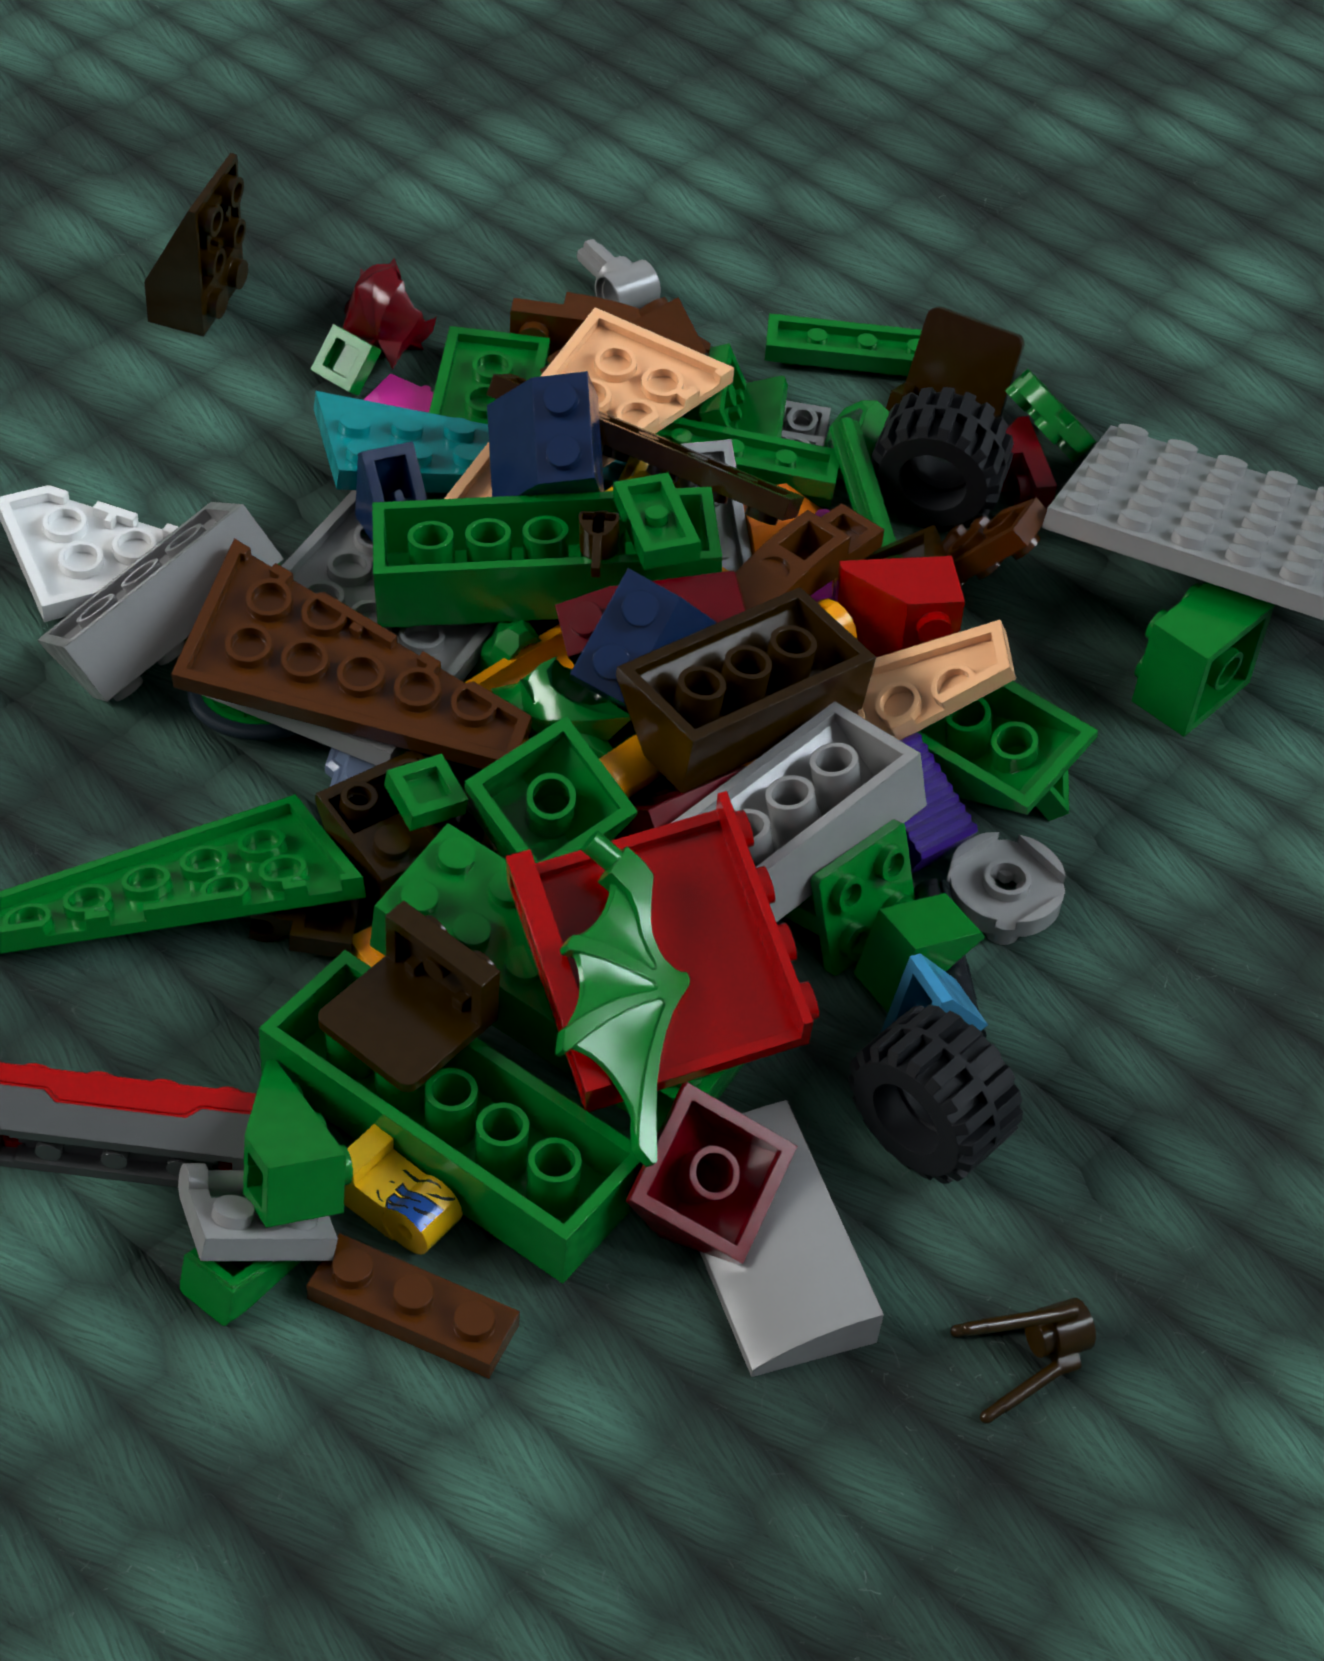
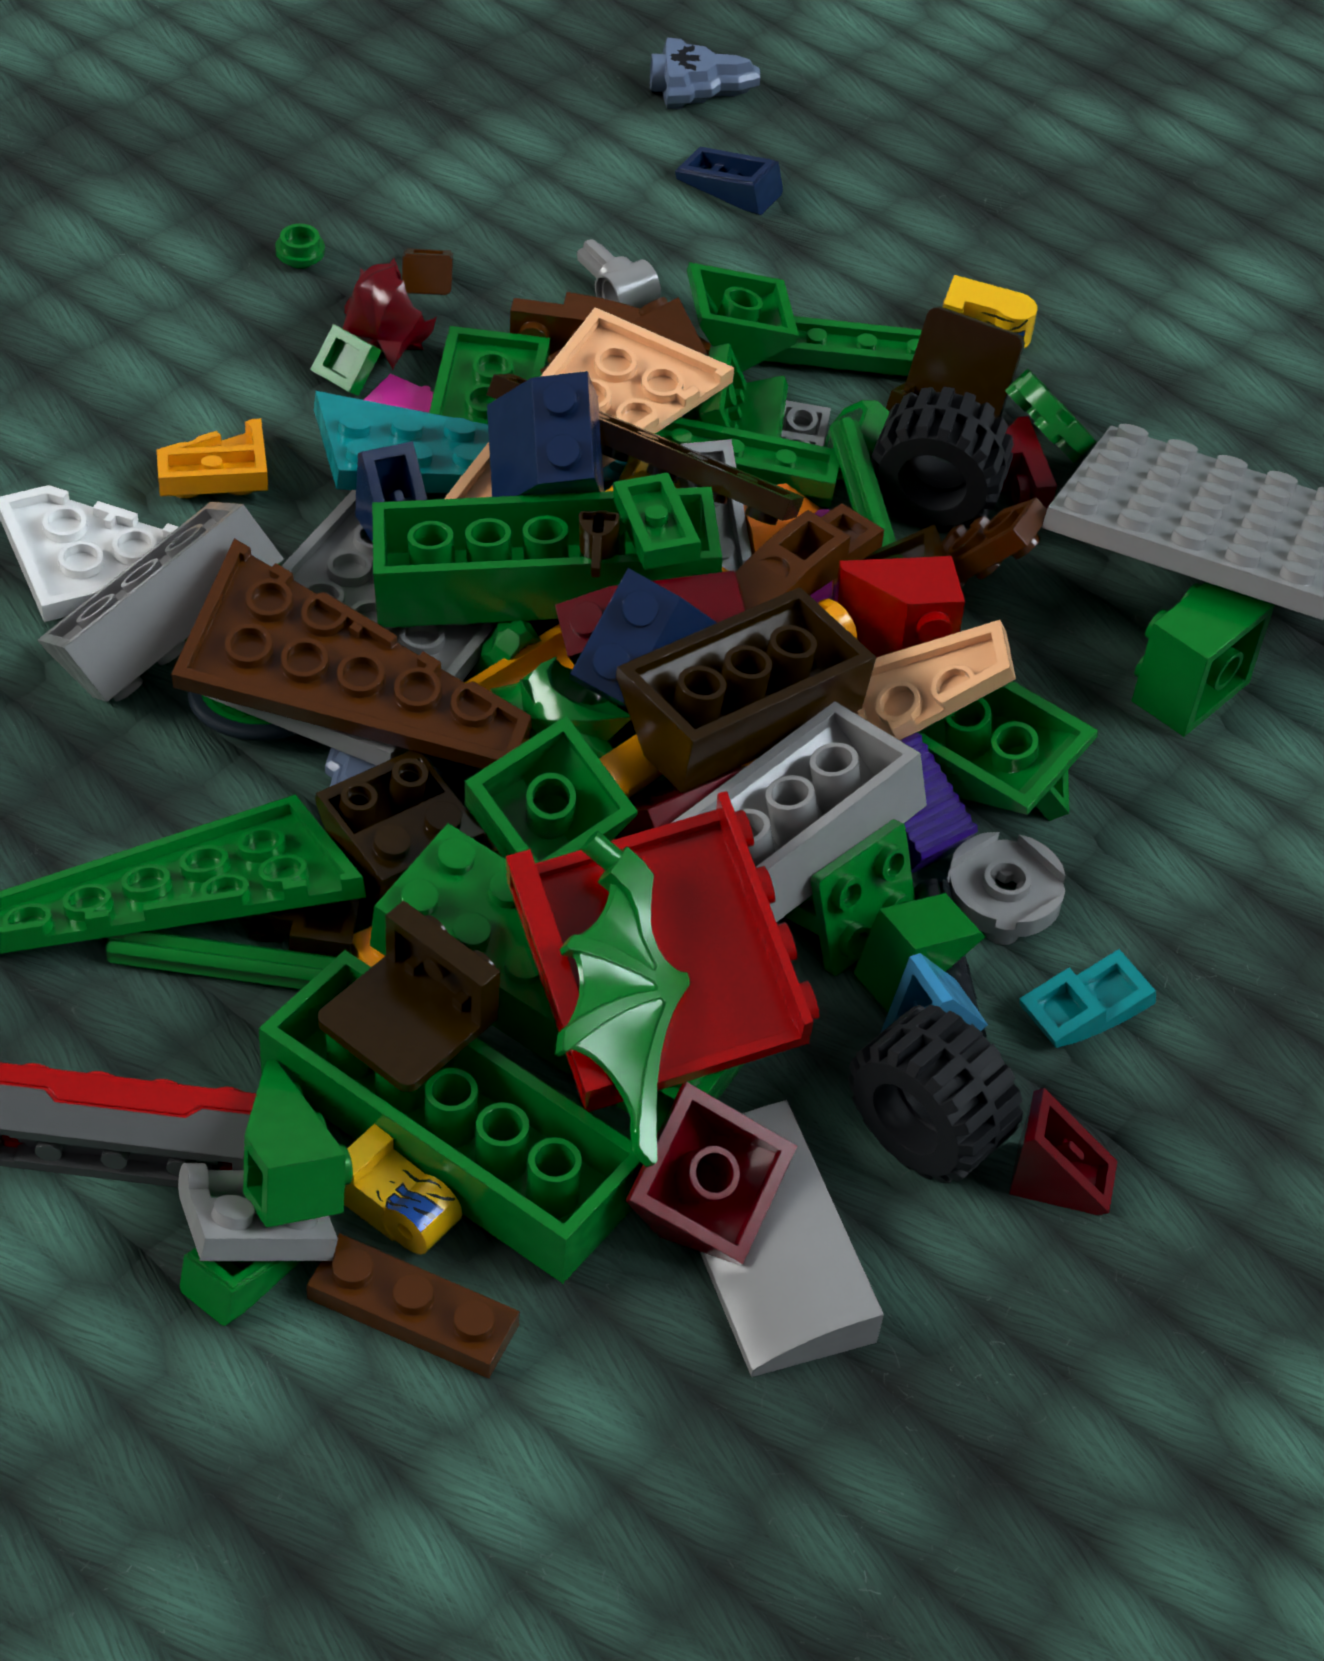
dark brown slope [144,153,248,337] -> none
green plate [384,754,469,831] -> none
dark brown plant [950,1298,1096,1424] -> none
none -> green axle [106,931,336,989]
none -> light orange wing [157,418,268,498]
none -> green plate [275,223,325,269]
none -> reddish brown slope [402,248,454,295]
none -> sand blue rock [650,37,761,109]
none -> dark blue slope [675,146,783,215]
none -> green slope [687,262,799,372]
none -> yellow leg [943,275,1037,348]
none -> dark red slope [1009,1088,1118,1216]
none -> teal slope [1019,949,1156,1048]

